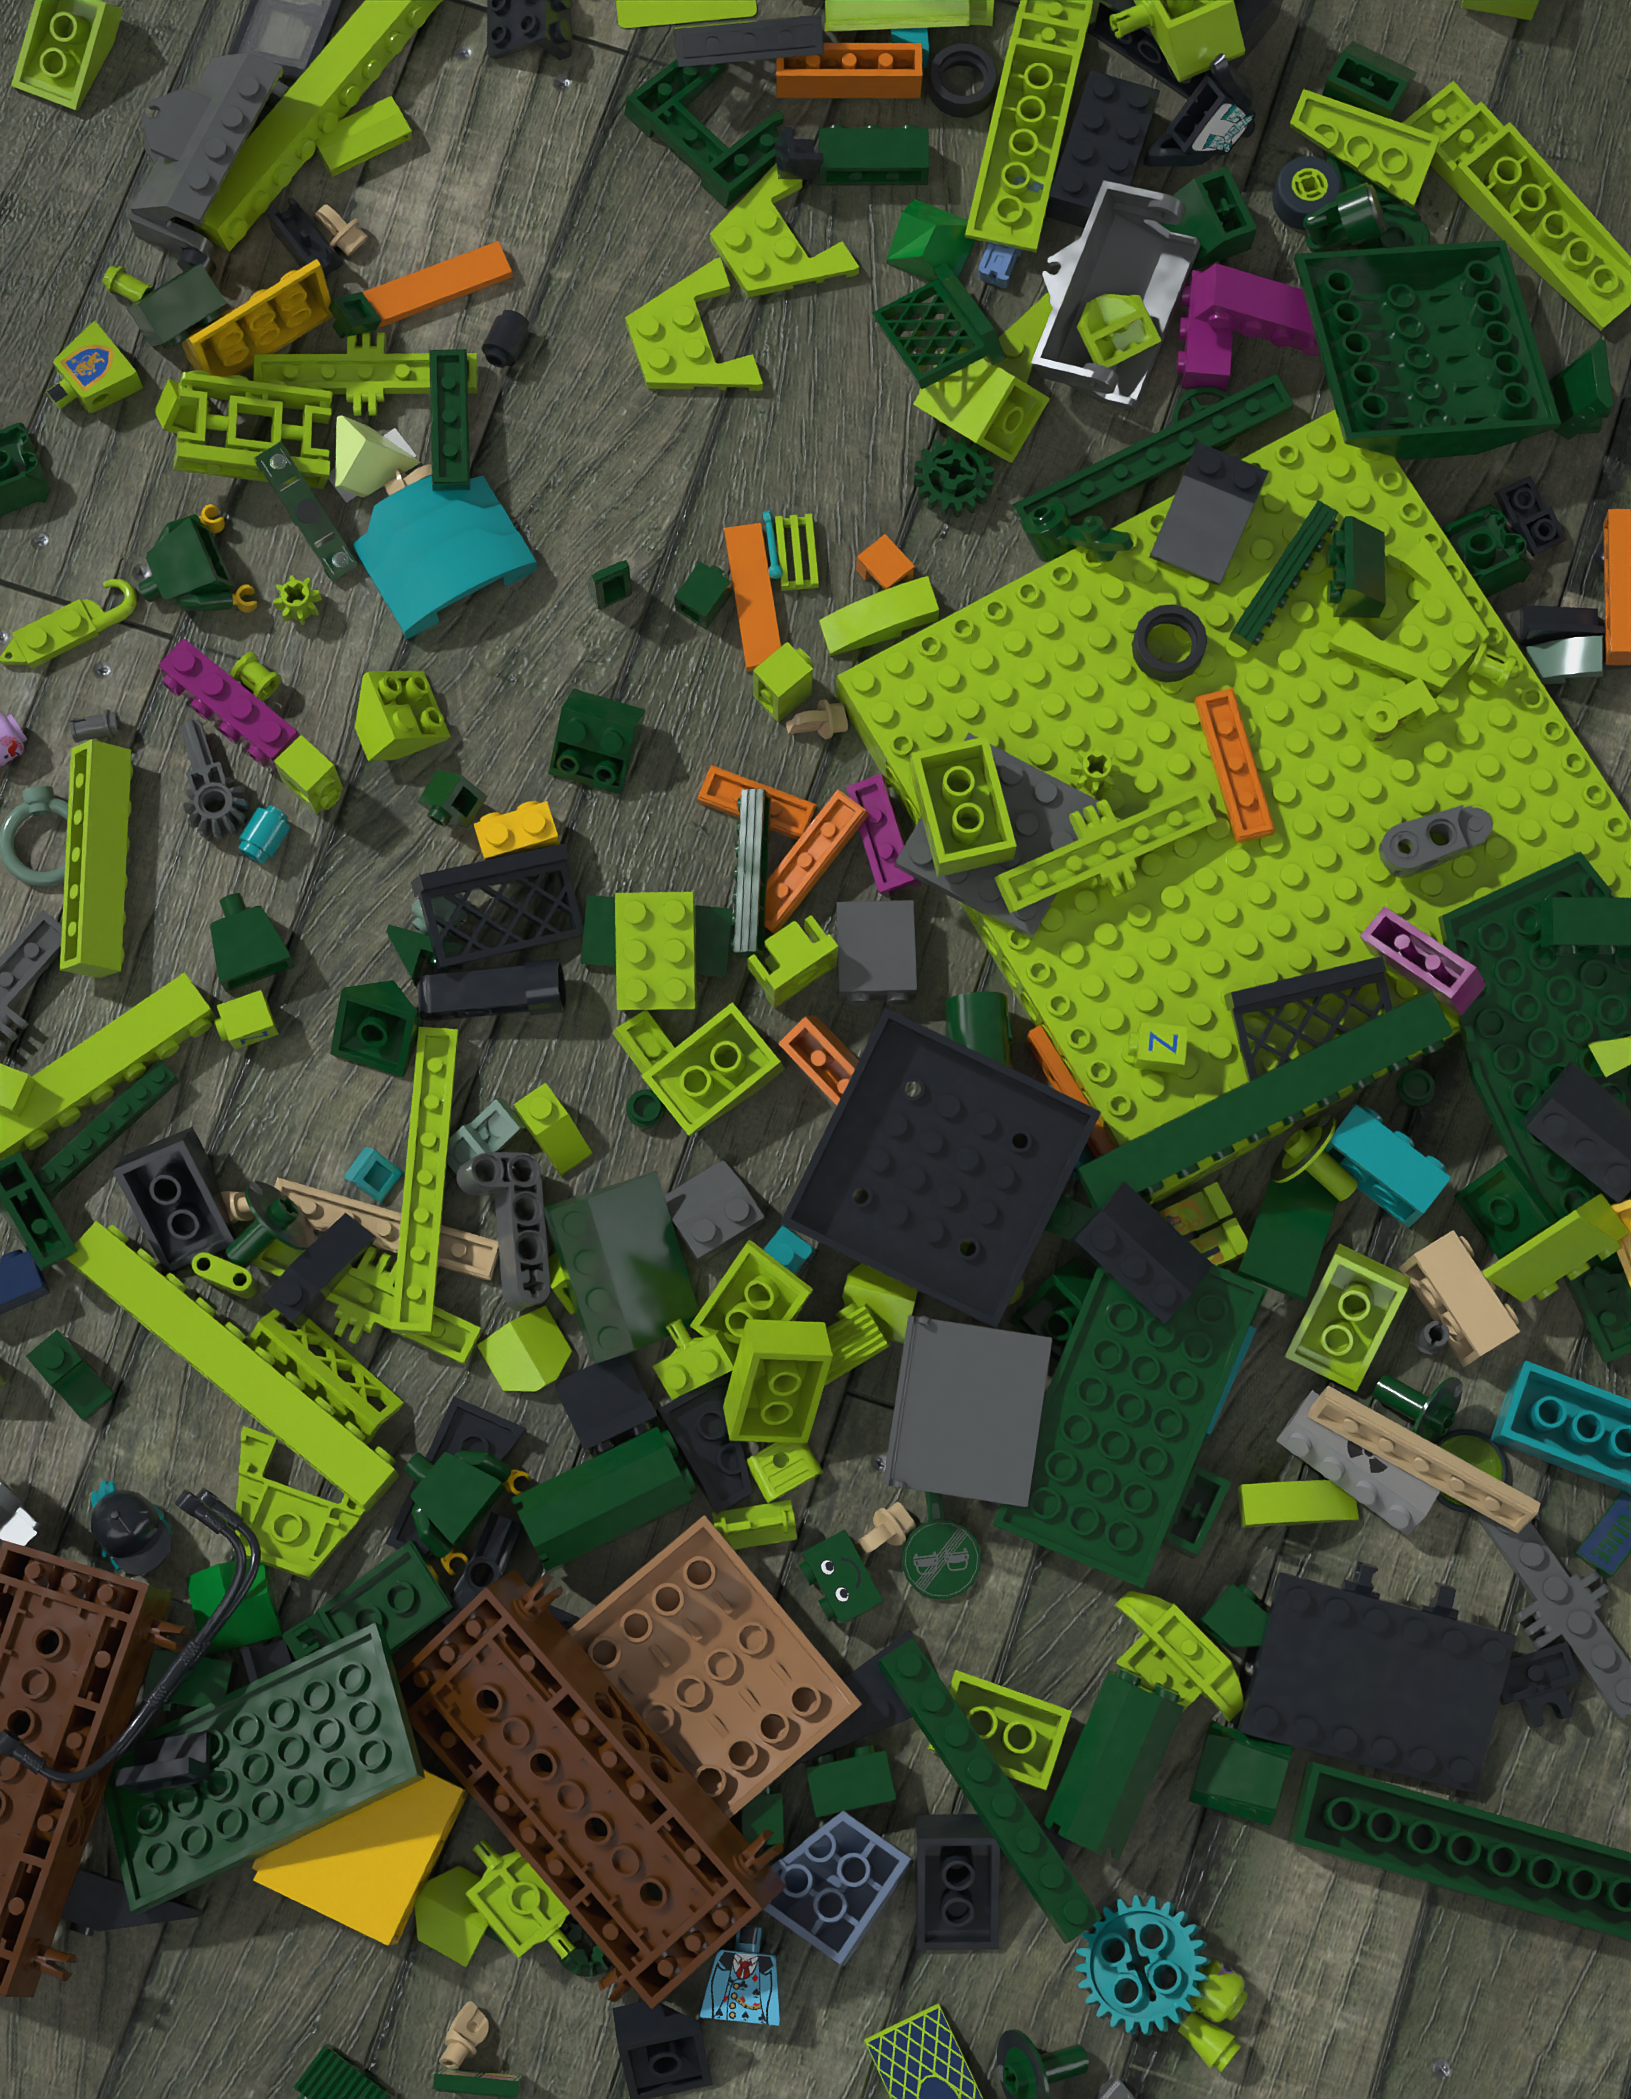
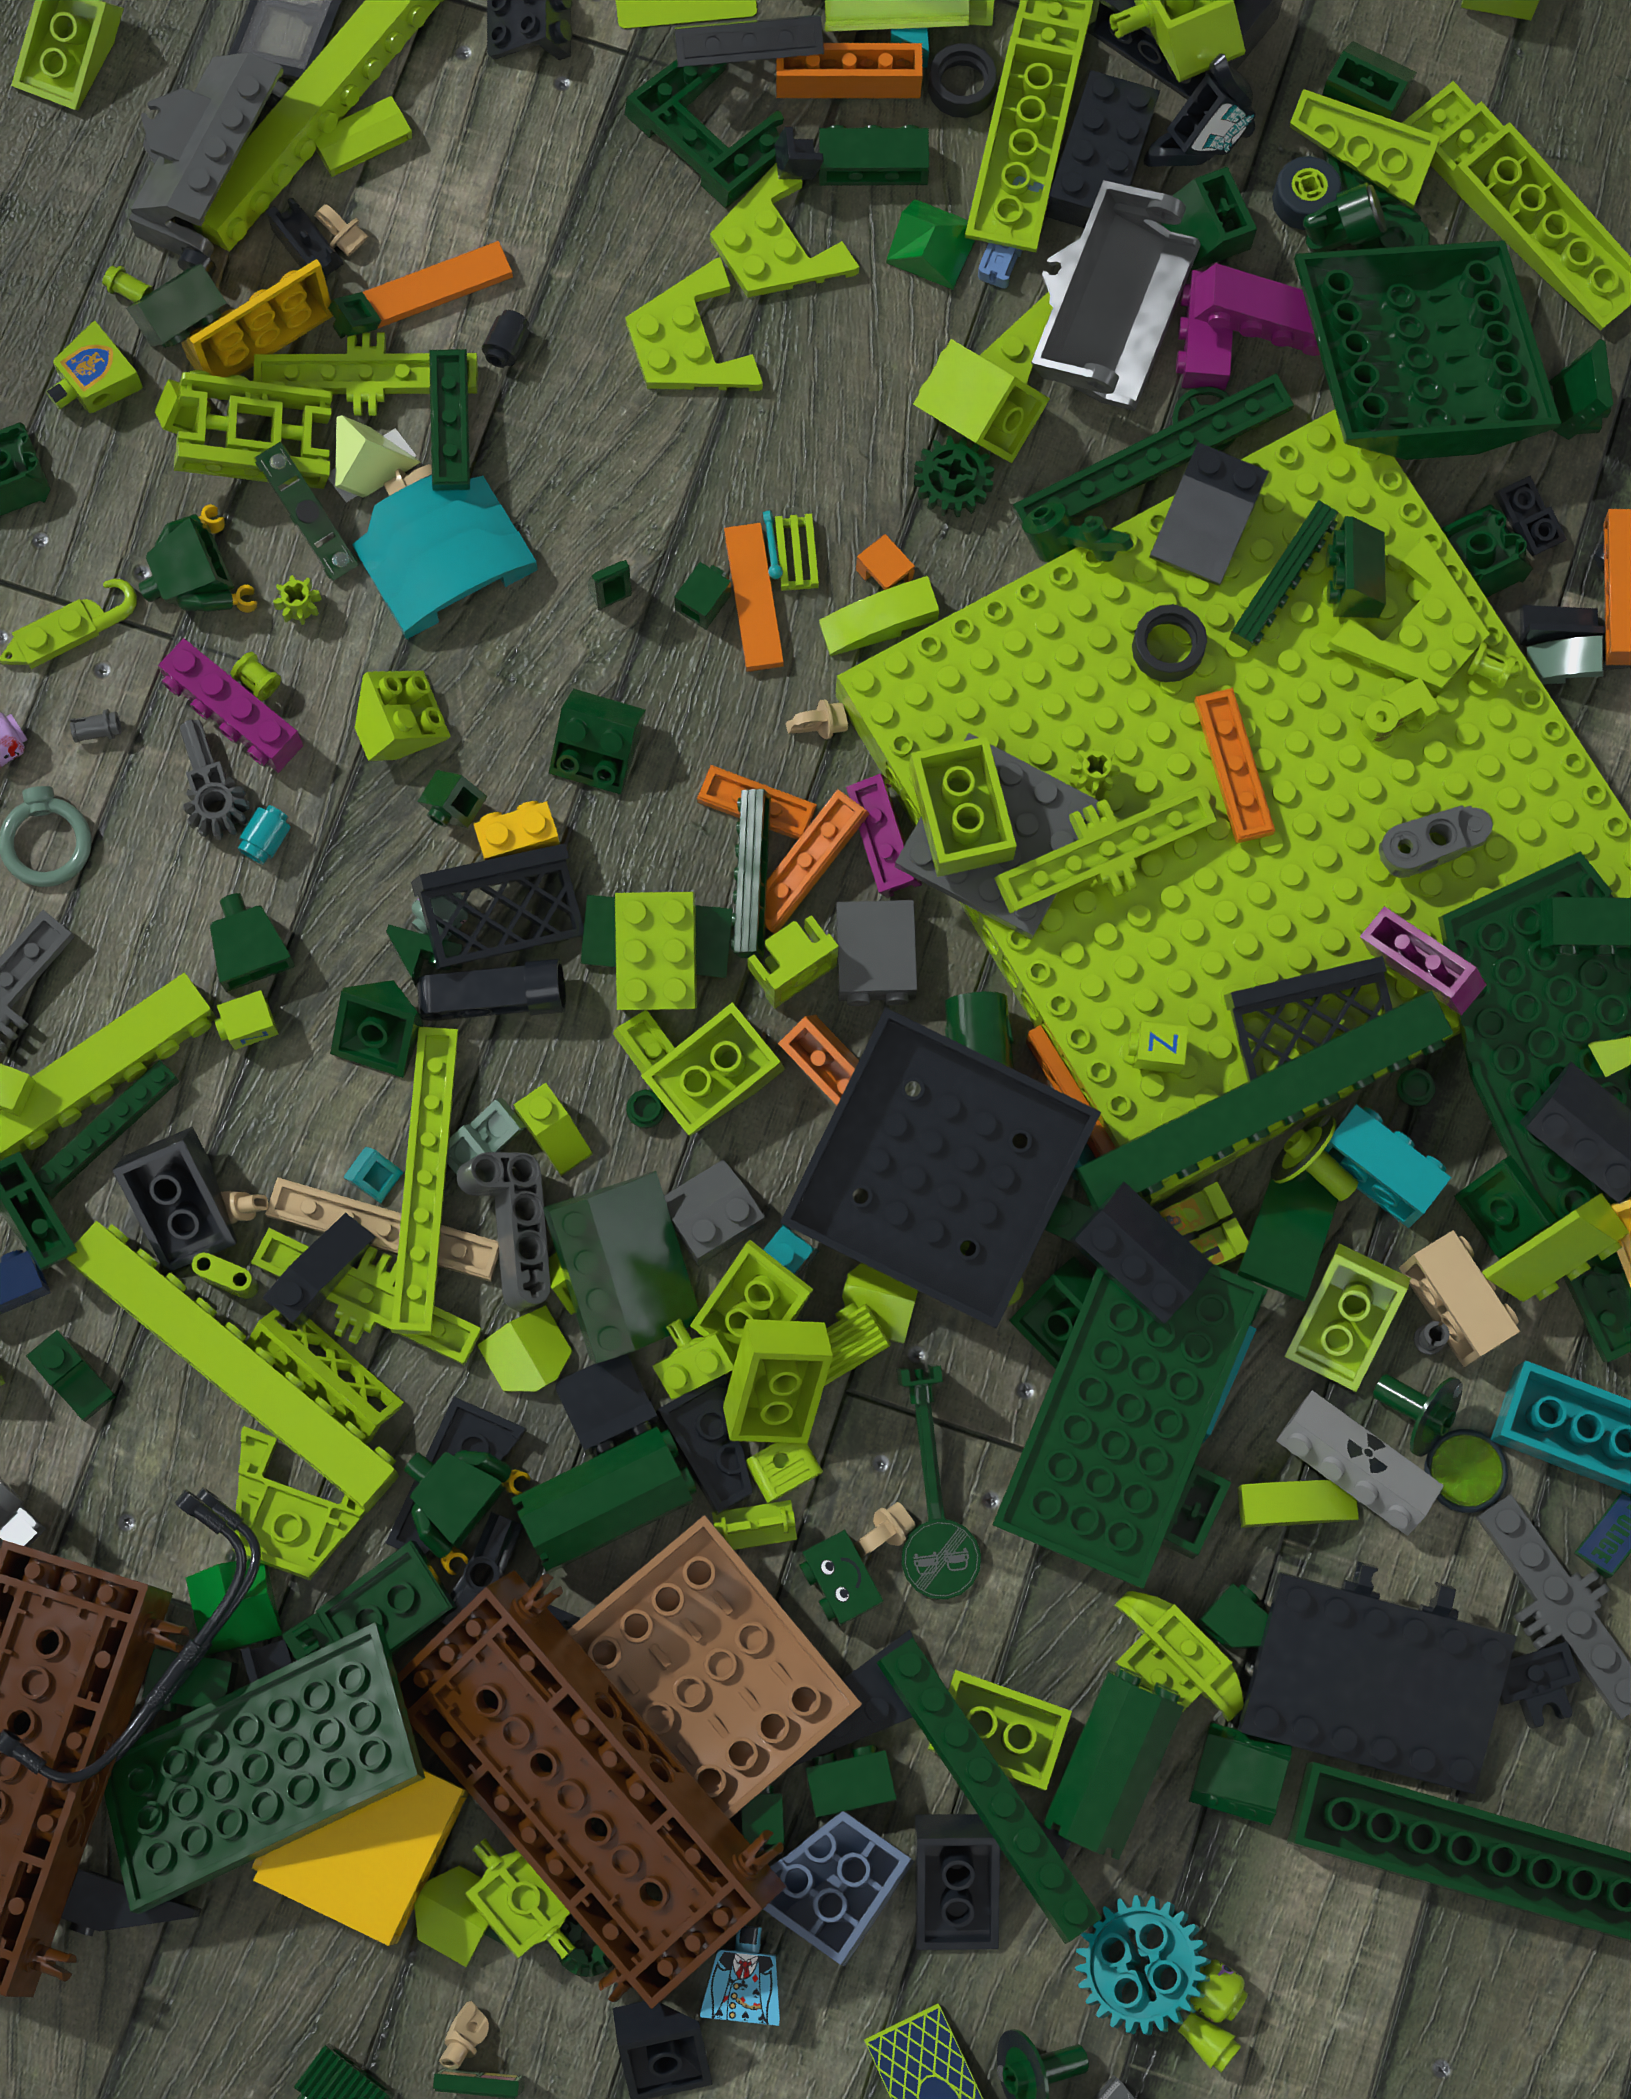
lime brick [60,739,133,978] -> none
black hair [91,1480,172,1576] -> none
black panel [116,1731,211,1794] -> none
dark green piece [226,1181,315,1269] -> none
lime brick [274,735,343,815] -> none
lime brick [753,642,813,722] -> none
dark green fence [872,262,1006,390] -> none
dark grey container [883,1315,1052,1507] -> none
lime slope [1077,294,1161,368] -> none
tan tile [1307,1386,1540,1533] -> none

